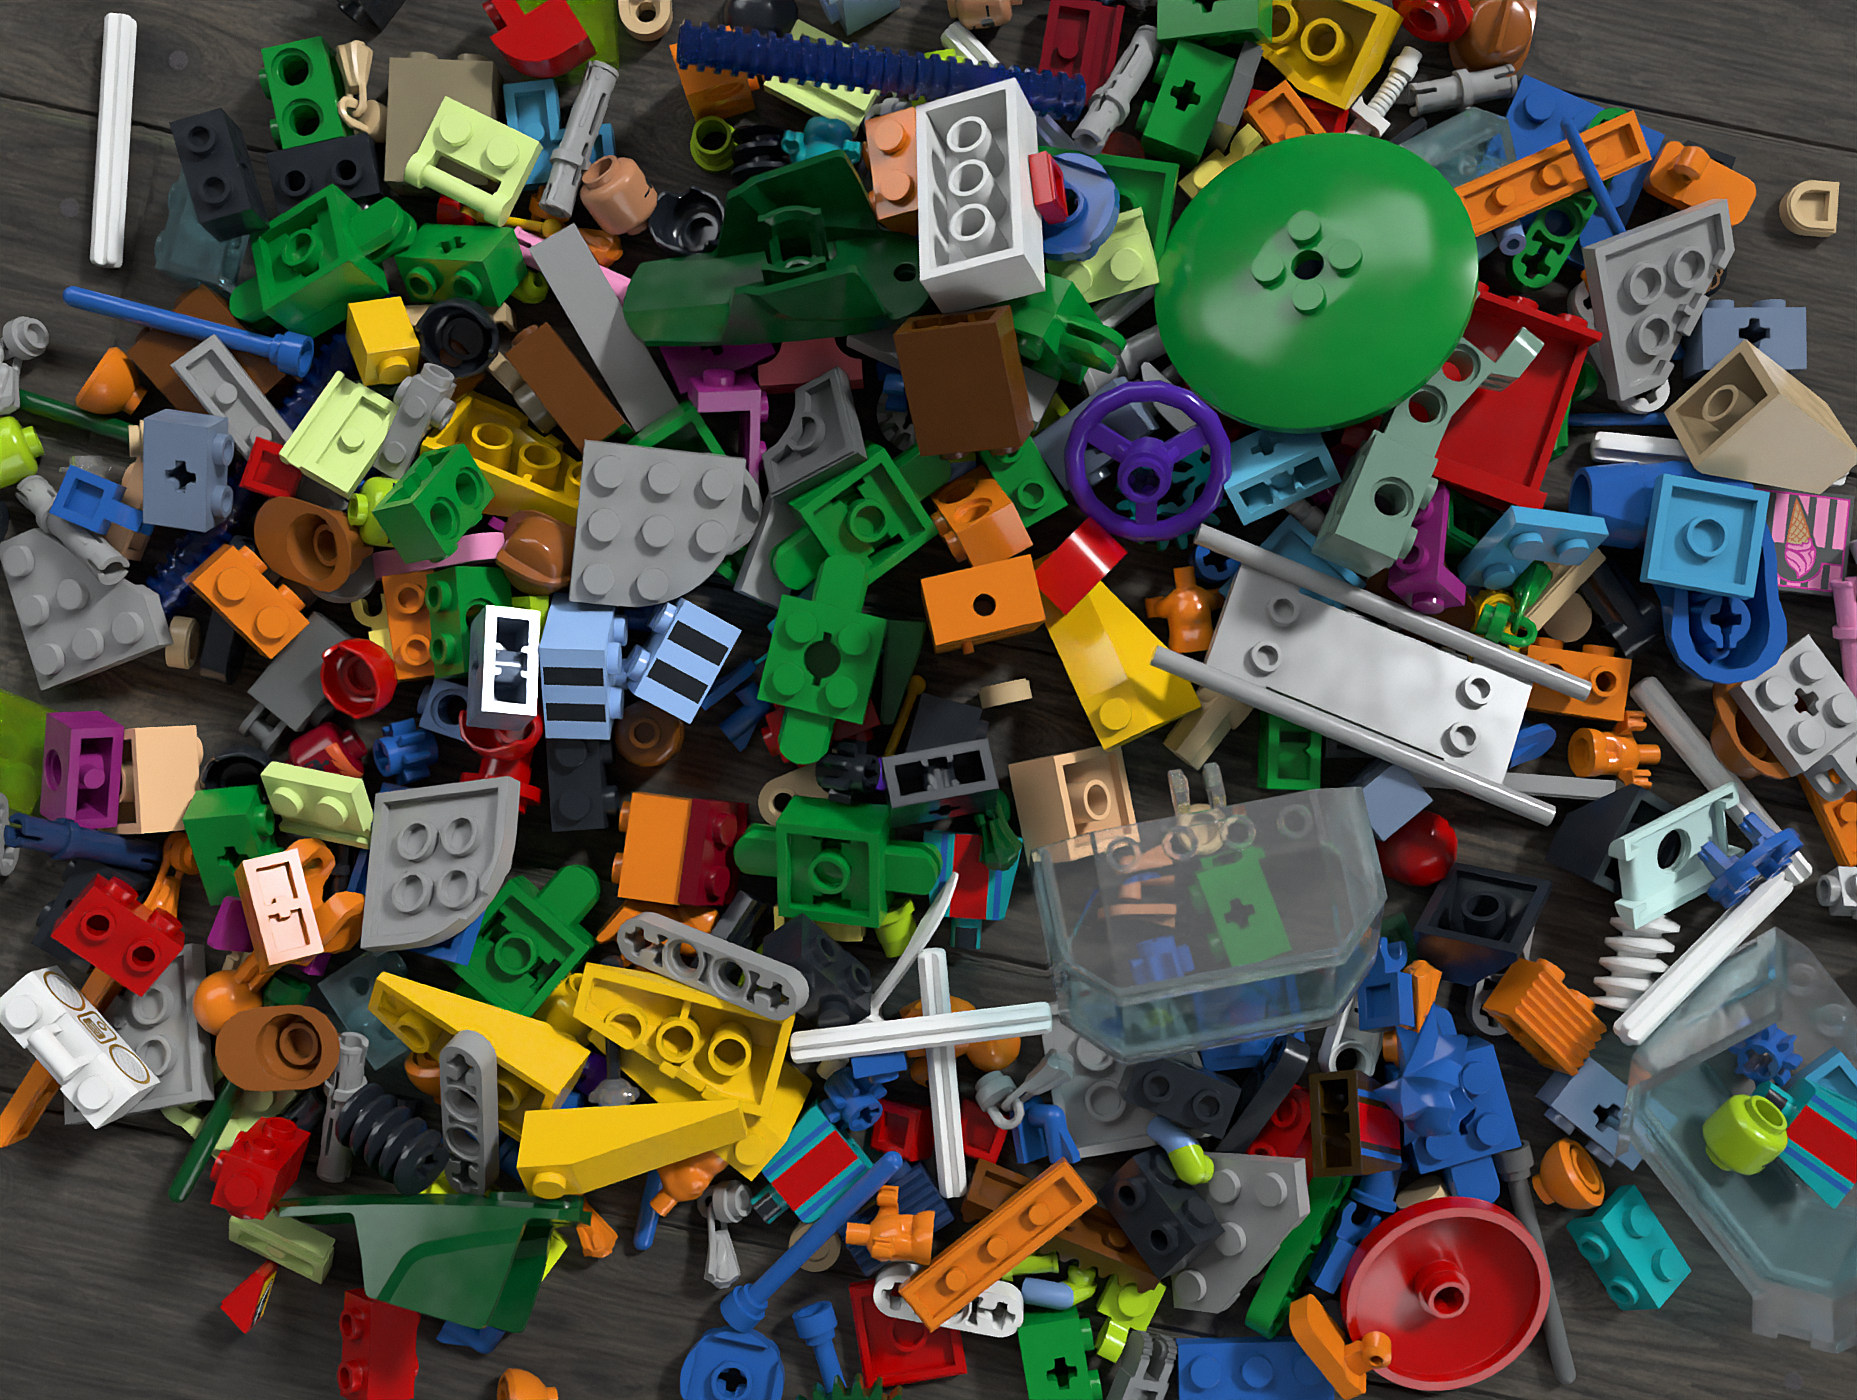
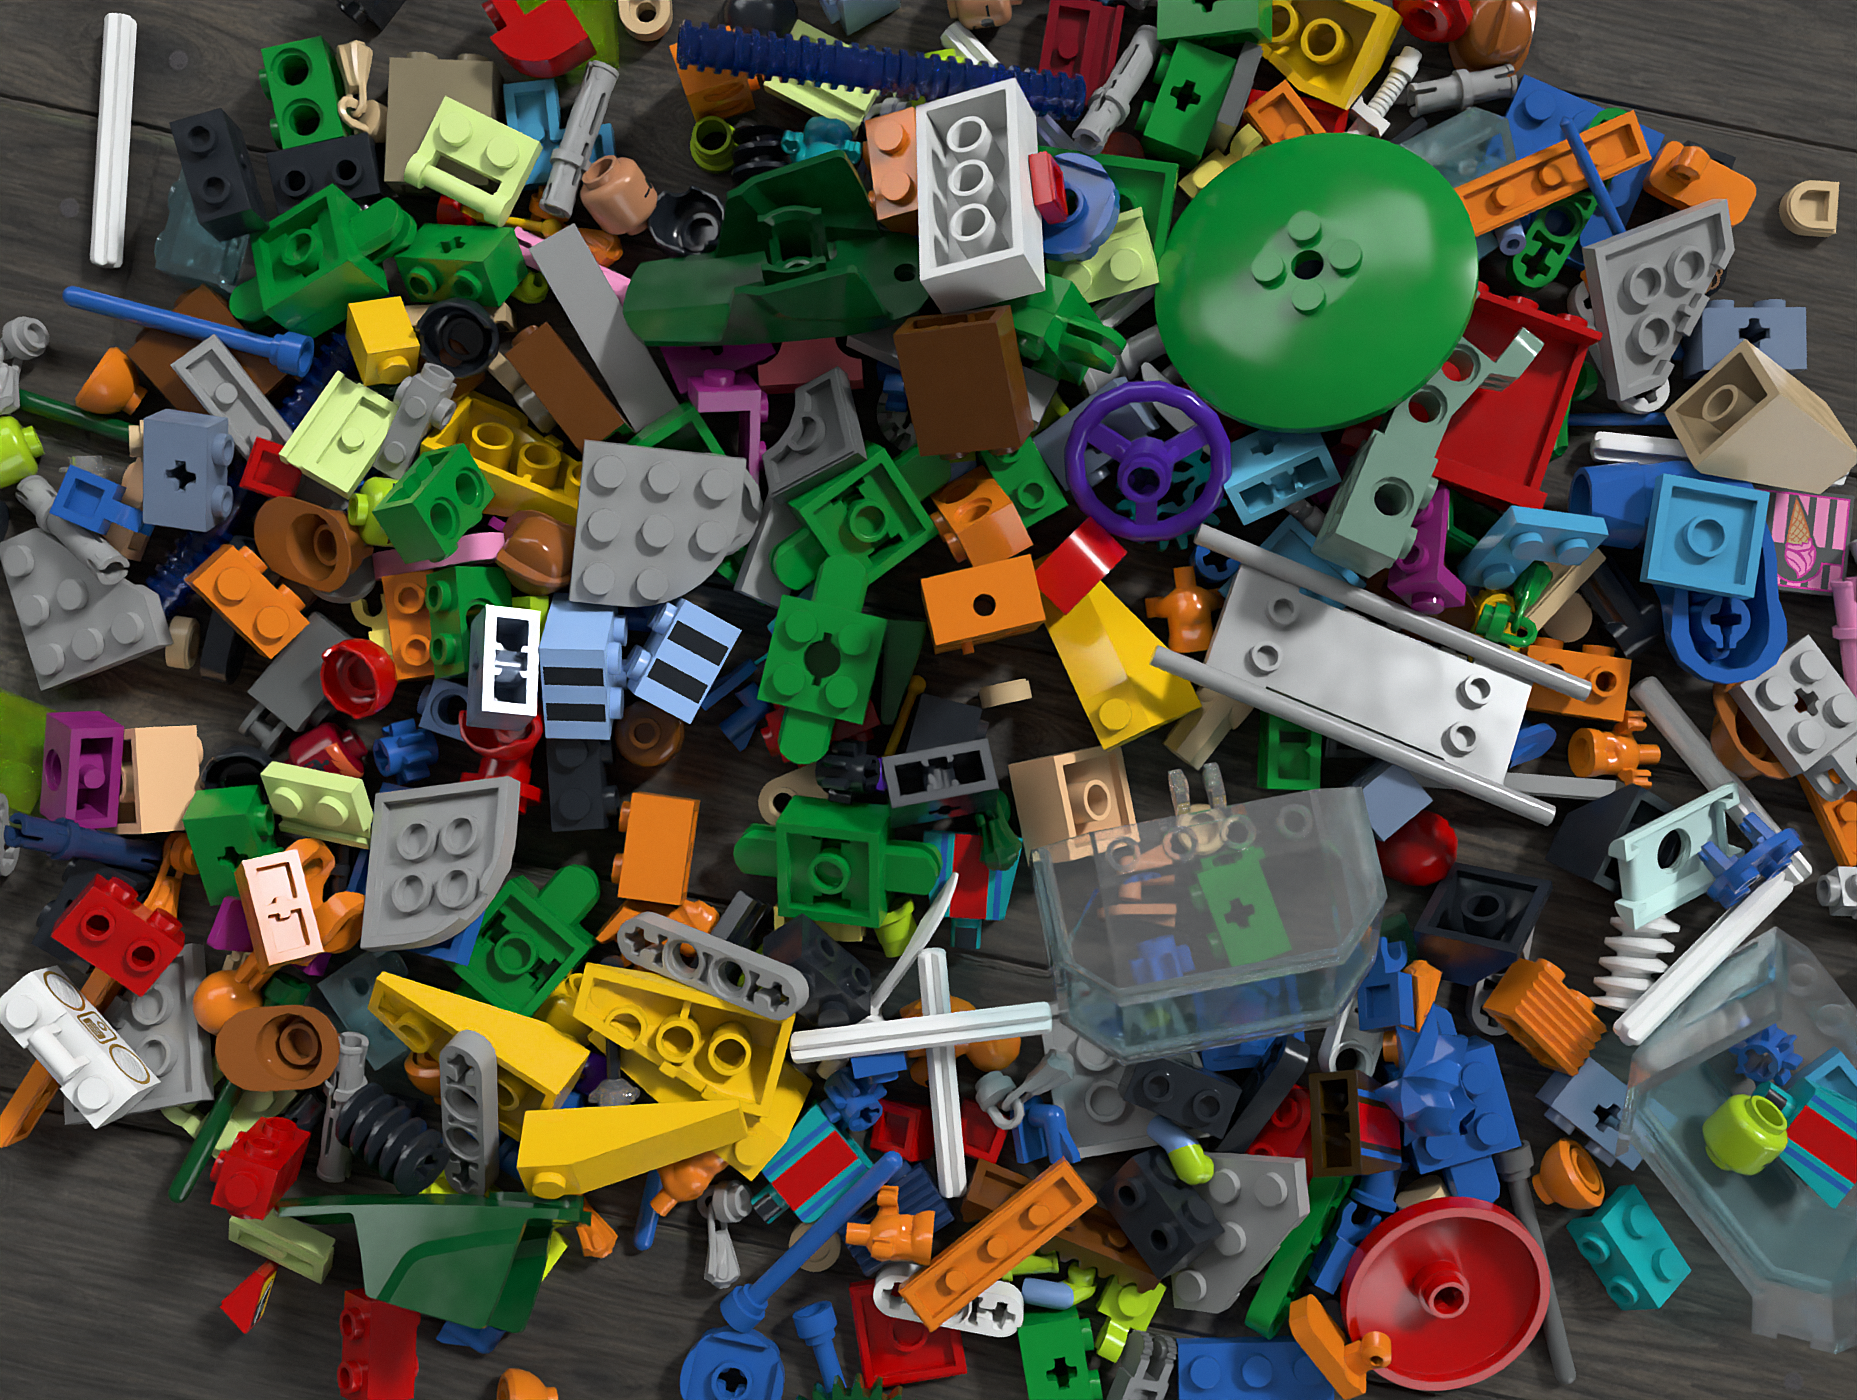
dark red plate [678,798,750,906] -> none

